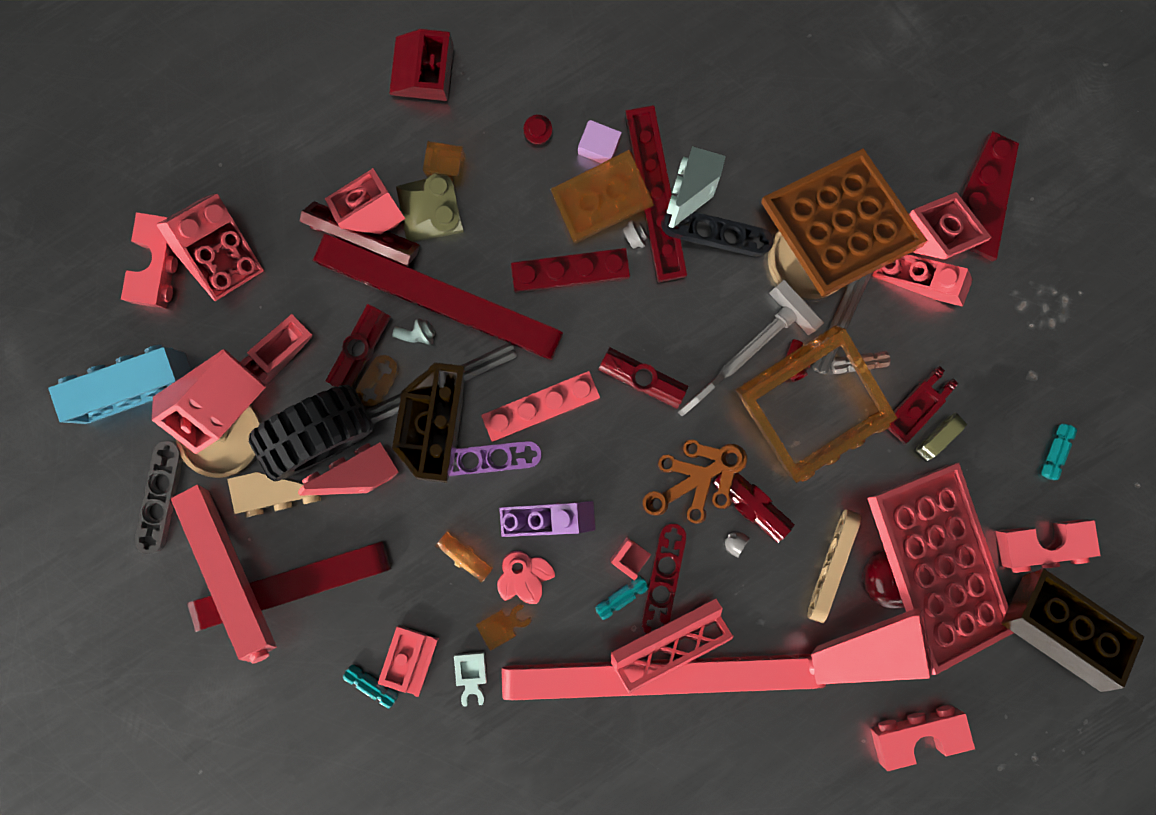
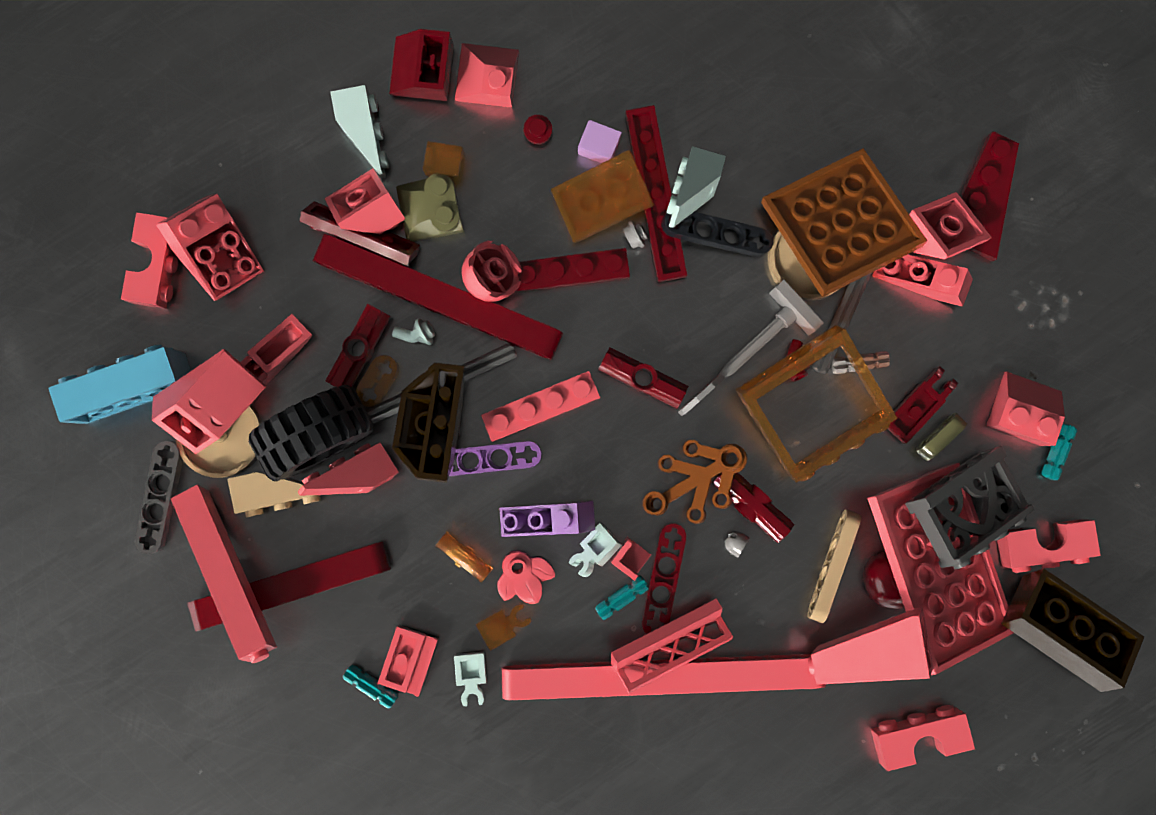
none -> light aqua slope [330,85,389,178]
none -> coral slope [455,43,519,108]
none -> coral cylinder [461,240,521,302]
none -> light aqua plate [569,523,622,577]
none -> dark grey fence [905,446,1034,569]
none -> coral slope [986,371,1065,446]

